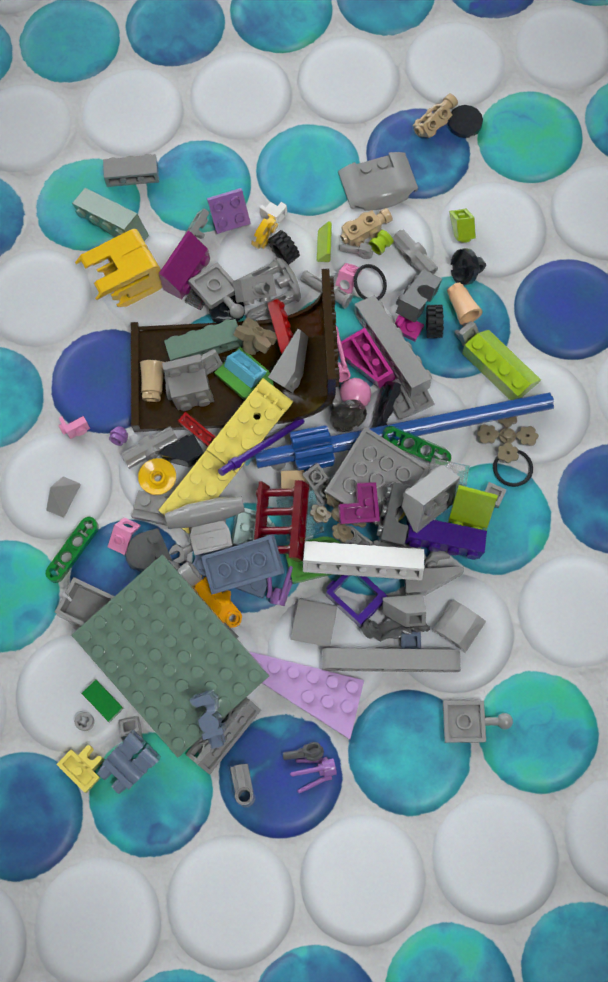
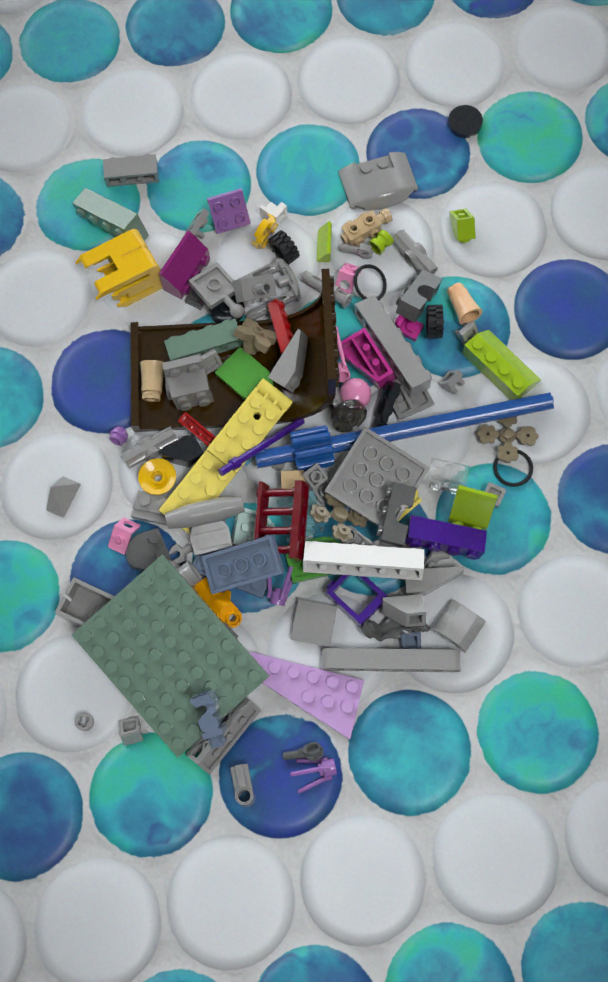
green beam [45,517,99,583] -> none
light yellow plate [56,745,104,793] -> none
bright pink bracket [58,416,90,439] -> none
green tile [81,680,124,723] -> none
sand blue hips [98,729,161,794] -> none
medium azure slope [224,349,267,388] -> none
magenta plate [338,482,380,525] -> none
green beam [382,426,452,466] -> none
light grey slope [402,465,460,533] -> none
tan brick [413,93,458,138] -> none
light grey plate [443,701,513,743] -> none
black tile [450,248,486,285] -> none
none -> light grey tile [438,370,465,394]

